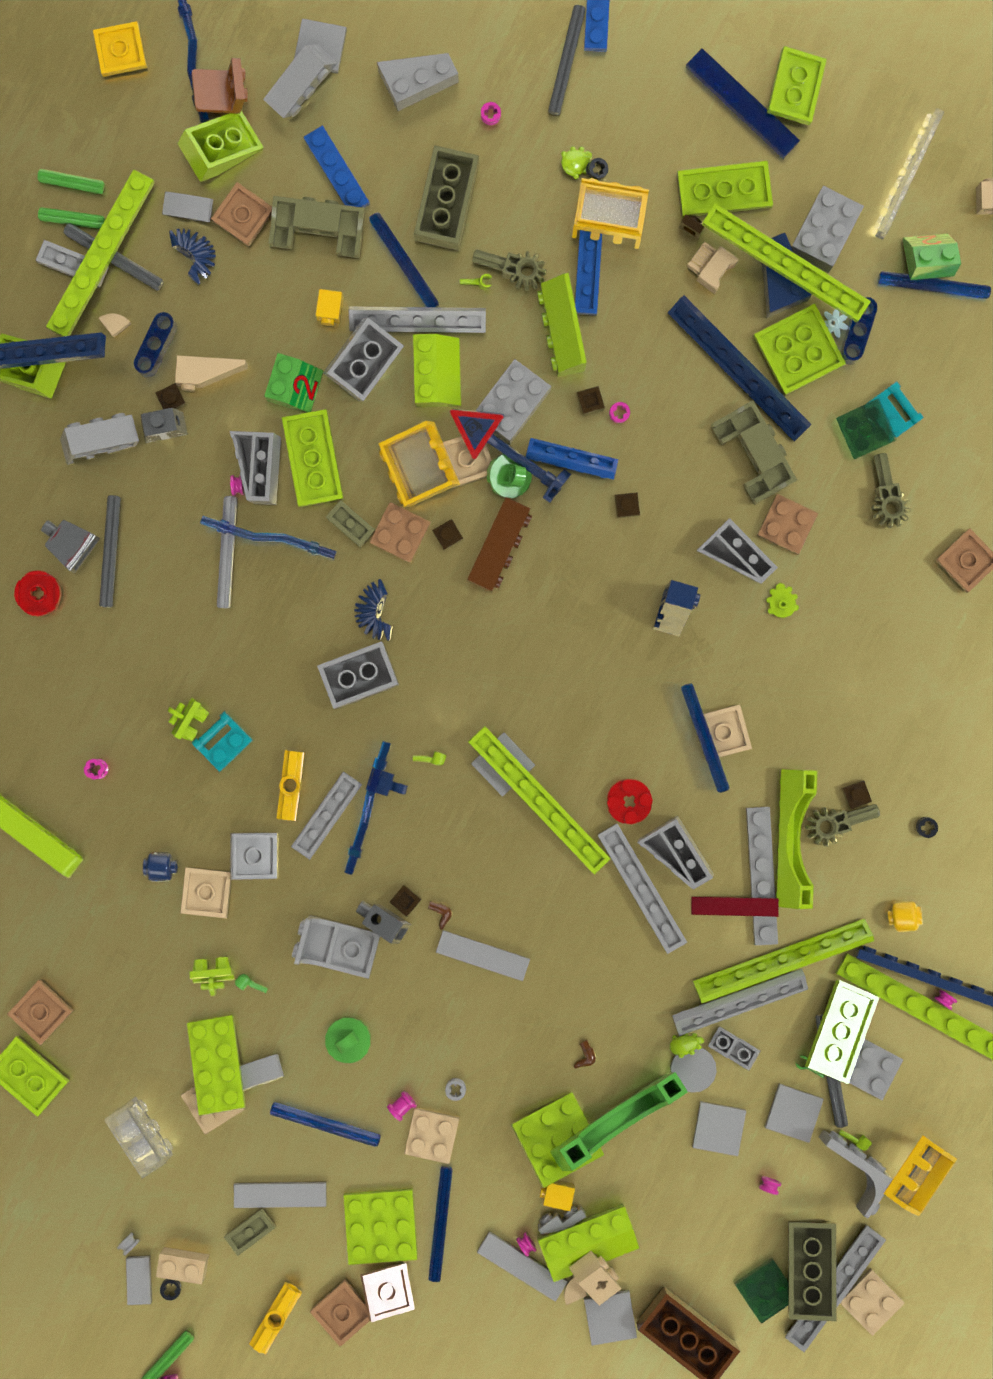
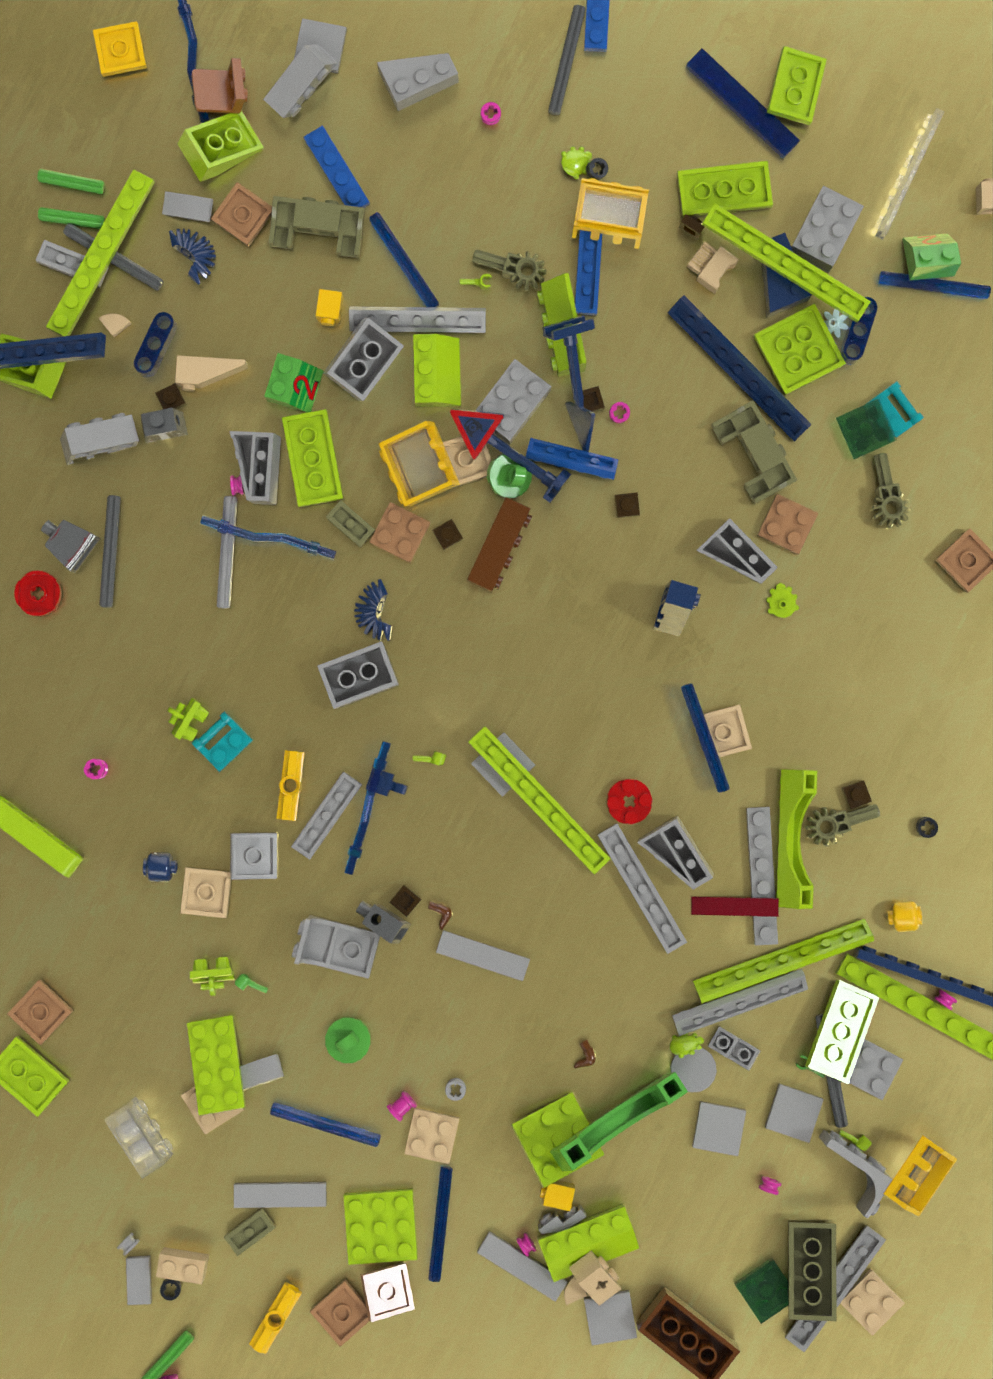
olive brick [414,145,479,251] -> none
none -> dark blue piece [542,315,595,452]

